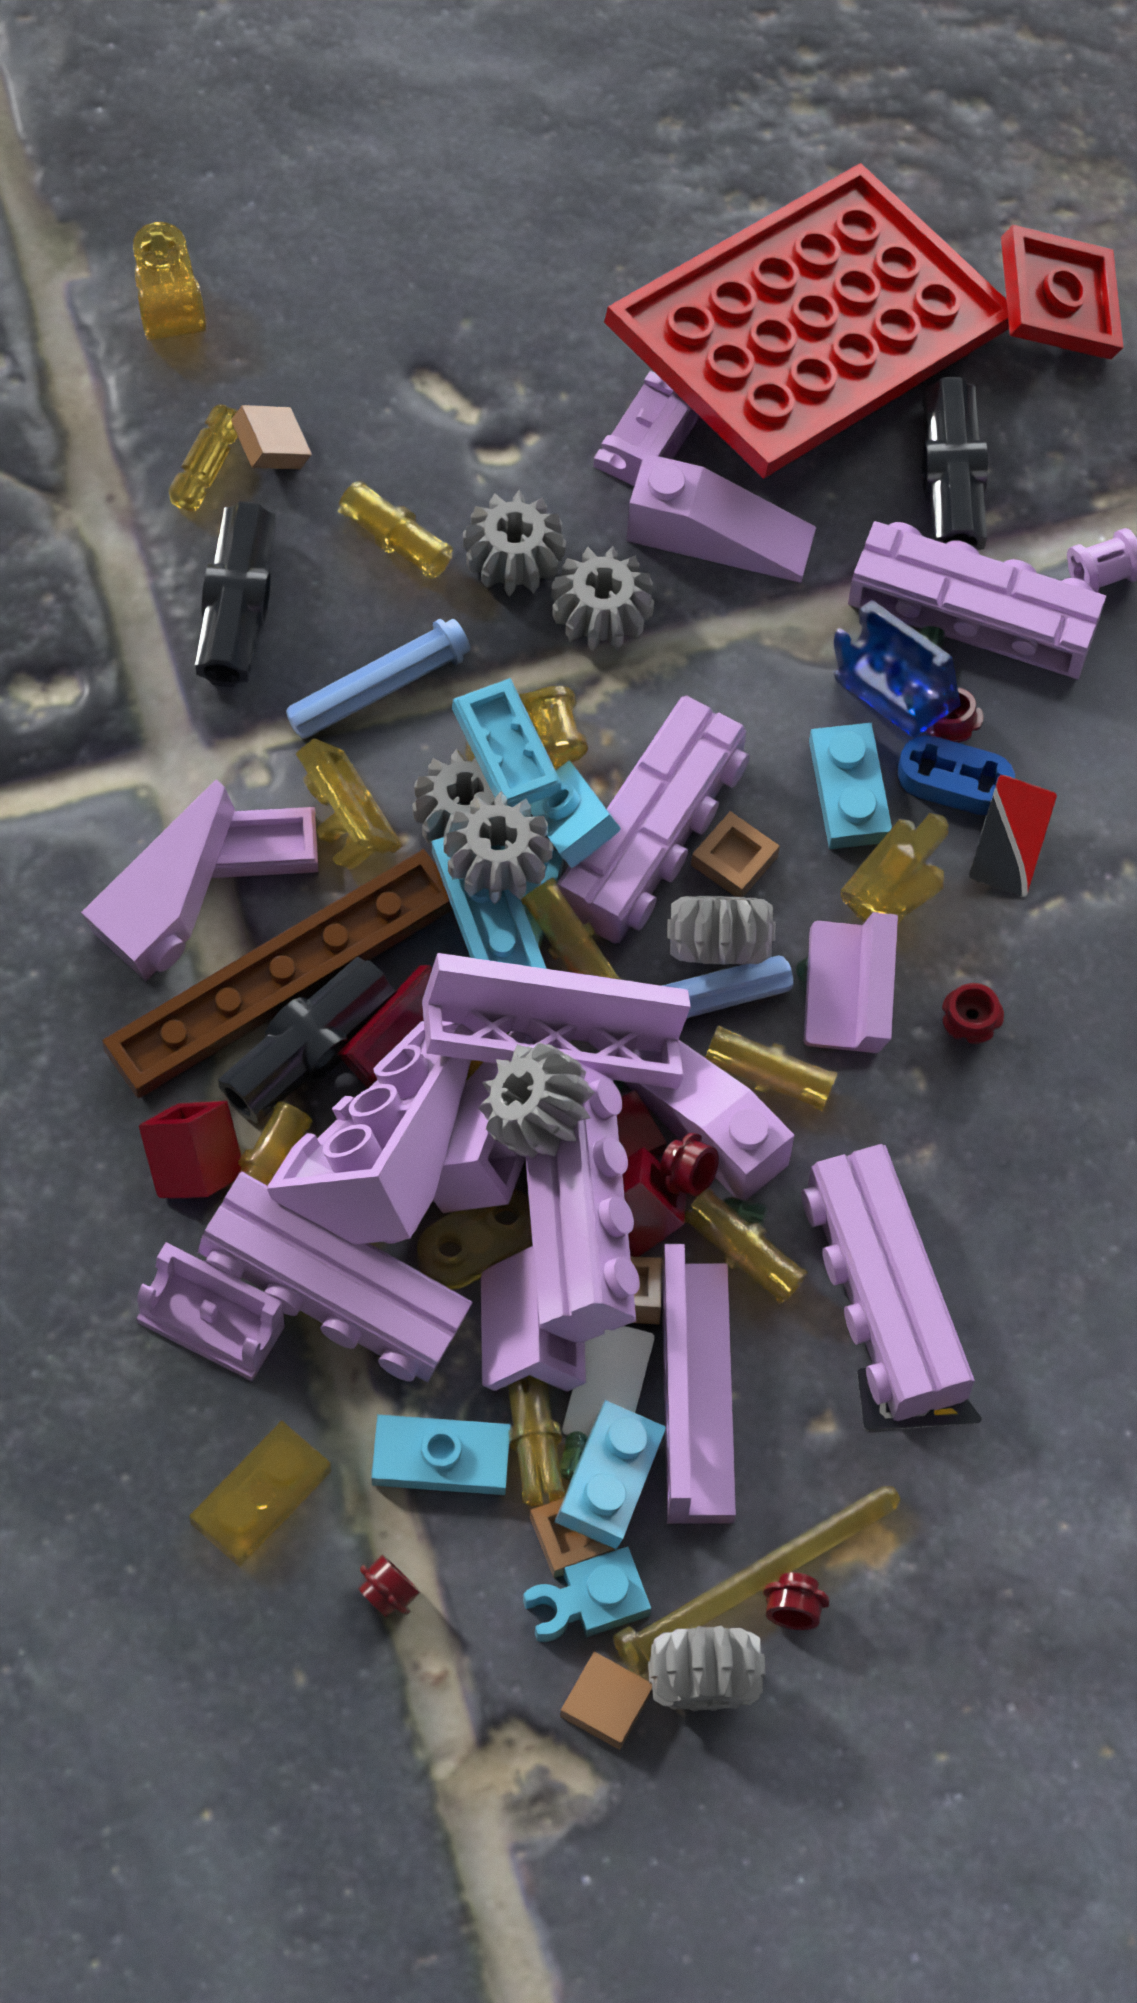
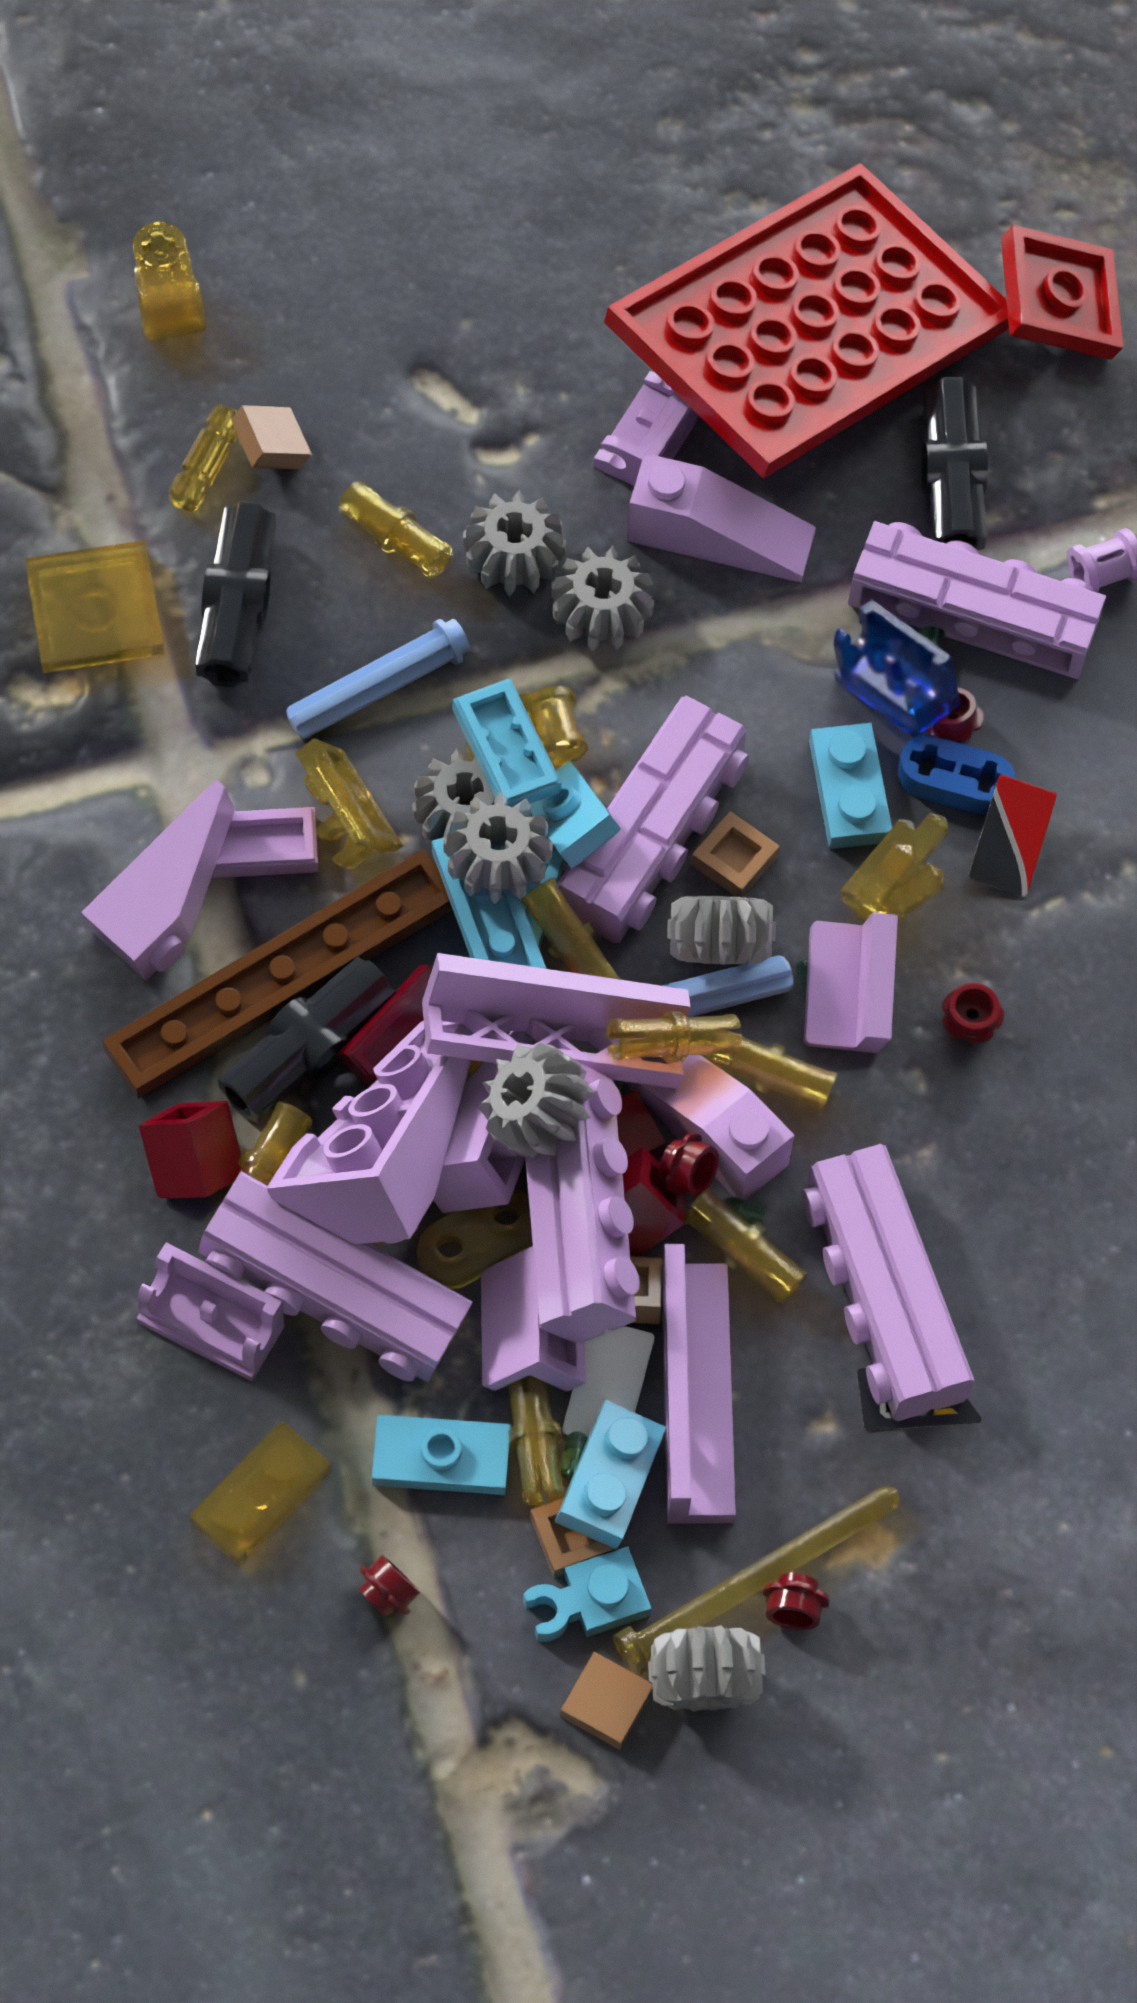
none -> clear yellow tile [25,540,165,673]
none -> clear yellow pin [606,1011,742,1063]

